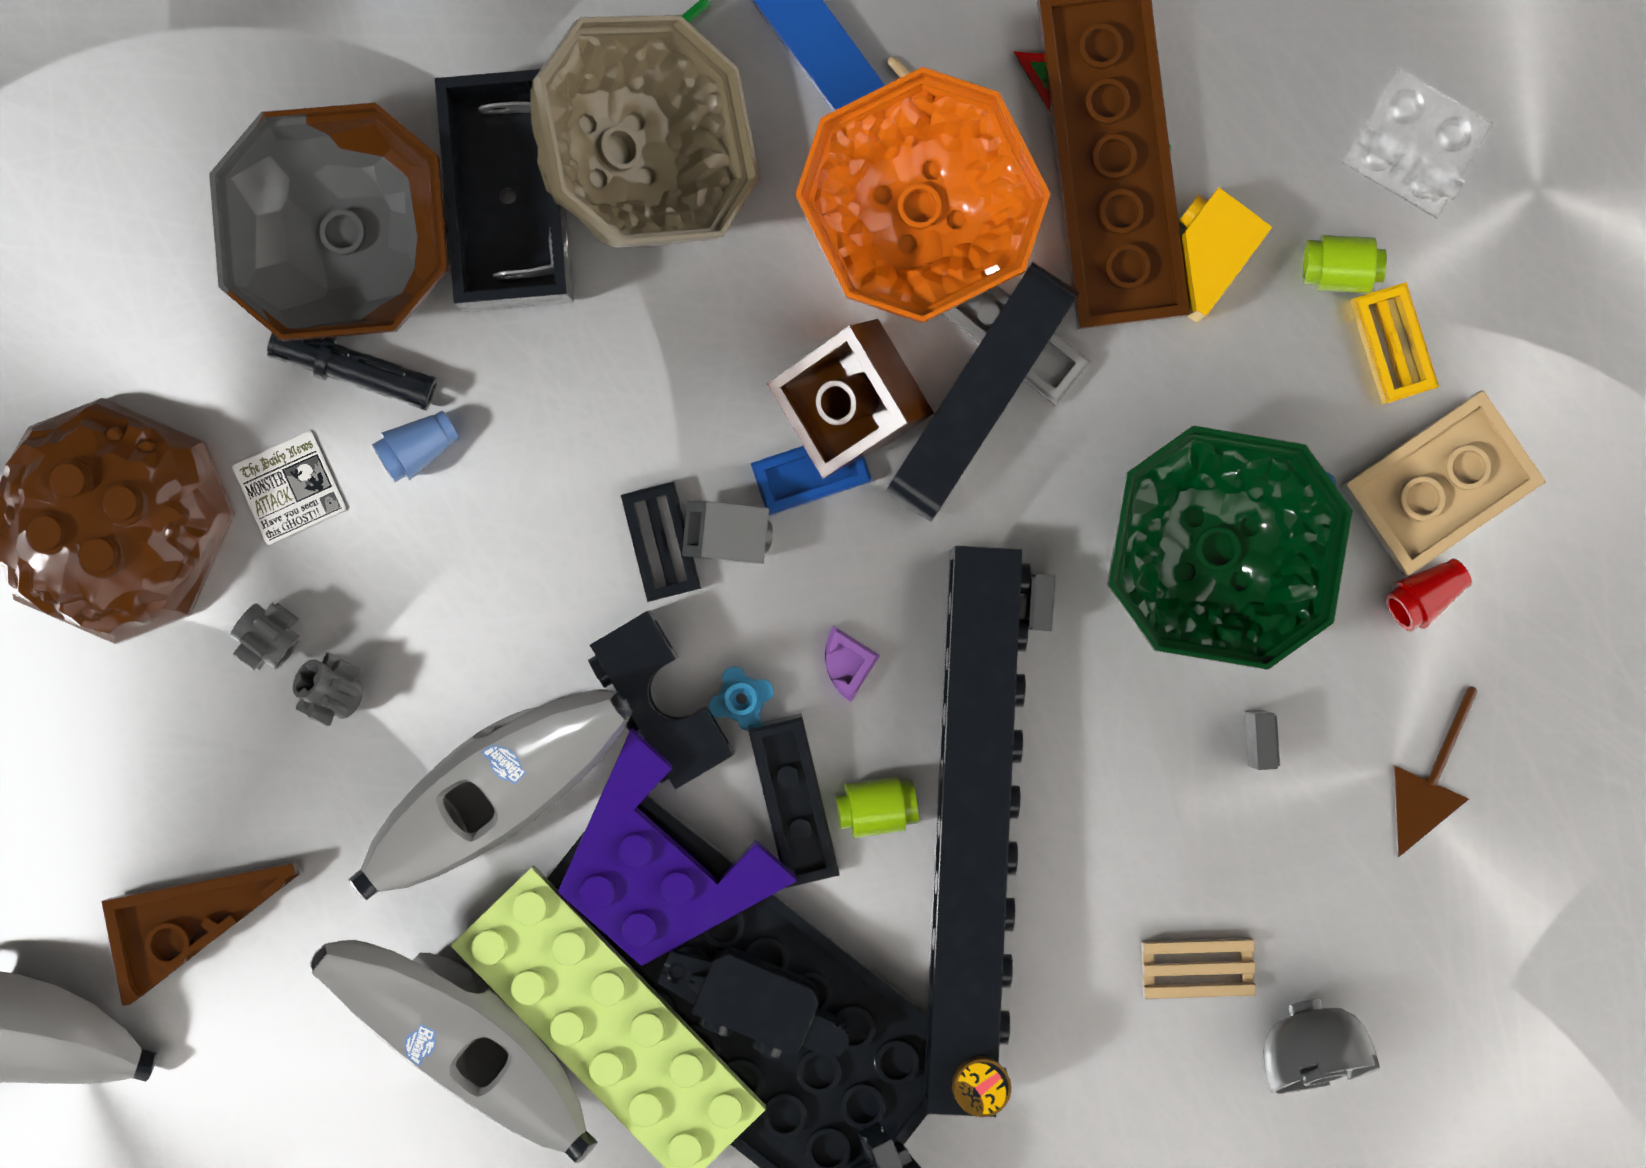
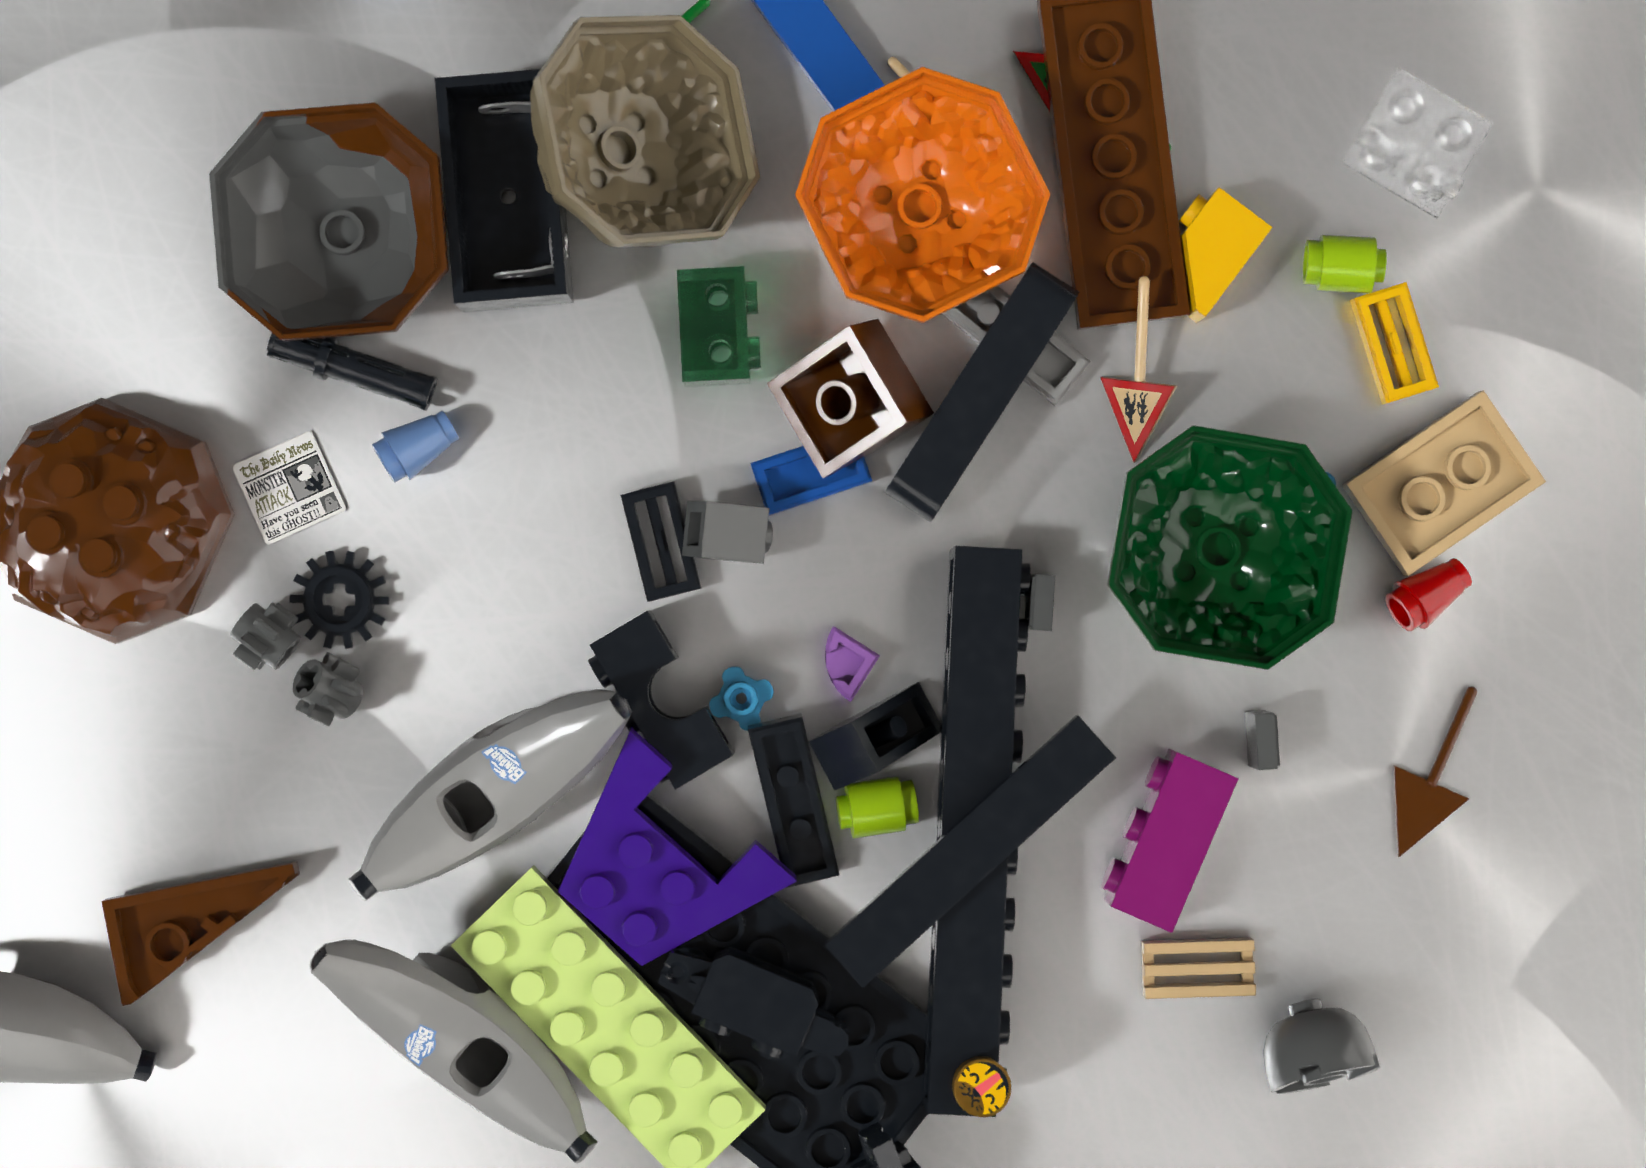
none -> black gear [289,550,390,649]
none -> clear green brick [677,266,761,387]
none -> black slope [809,682,941,791]
none -> black tile [824,715,1116,988]
none -> piece [1100,276,1177,463]
none -> magenta brick [1101,748,1239,933]

